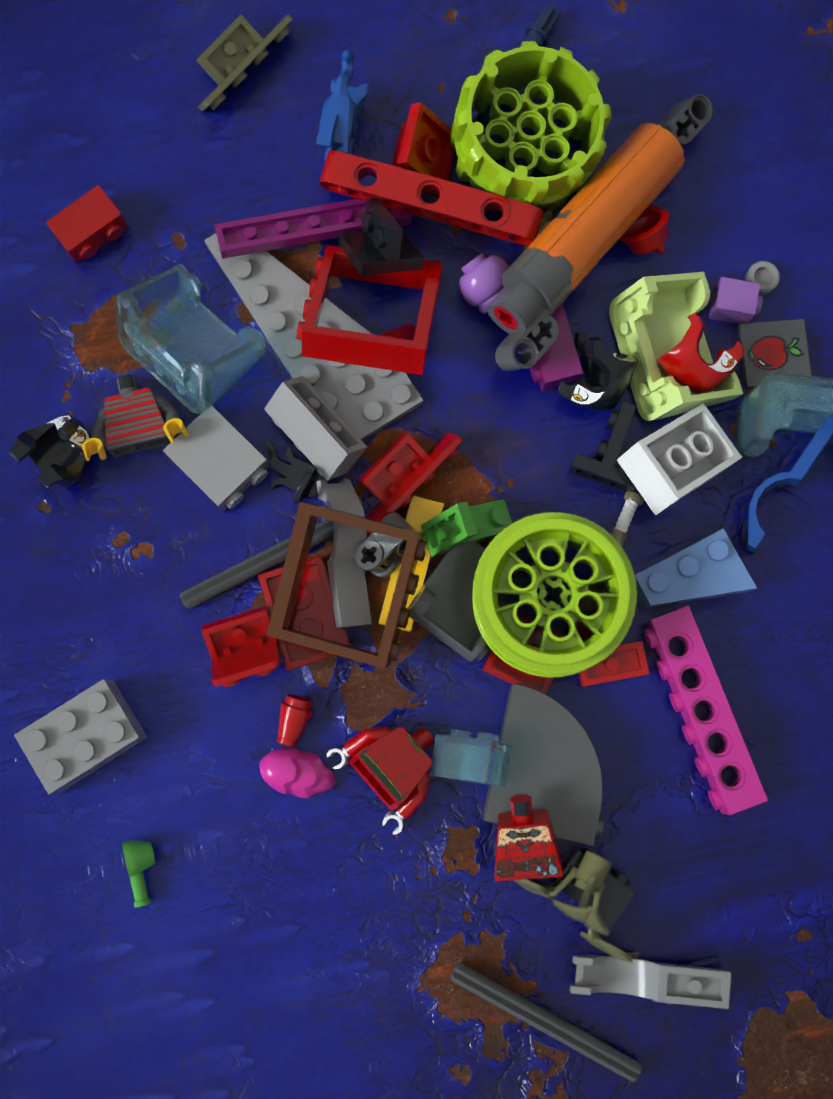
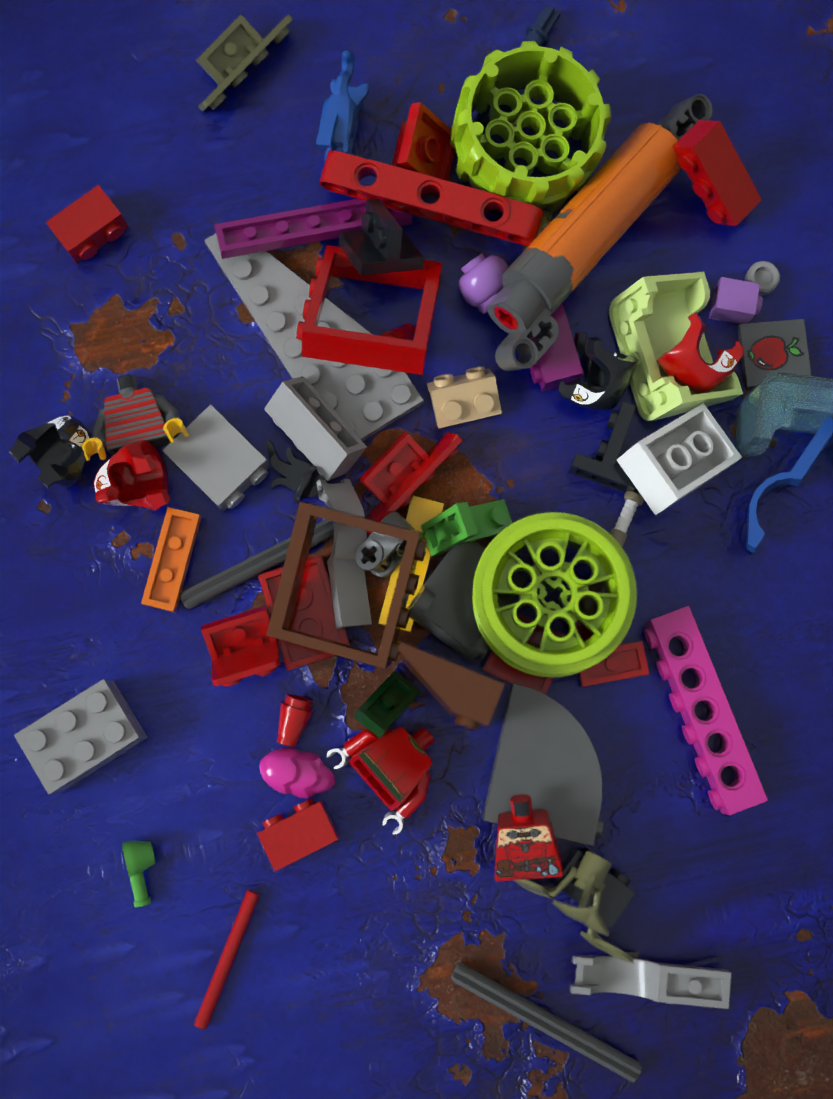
clear light blue windscreen [116,264,266,414] -> none
clear light blue brick [430,730,512,787] -> none
red piece [619,204,670,255] -> none
medium blue wedge [635,529,757,609] -> none
none -> red piece [93,440,170,511]
none -> orange plate [141,507,202,613]
none -> red bar [194,890,260,1030]
none -> red brick [257,798,340,871]
none -> dark green plate [353,671,421,738]
none -> reddish brown slope [398,642,505,731]
none -> tan bracket [427,367,502,429]
none -> red brick [672,120,762,226]

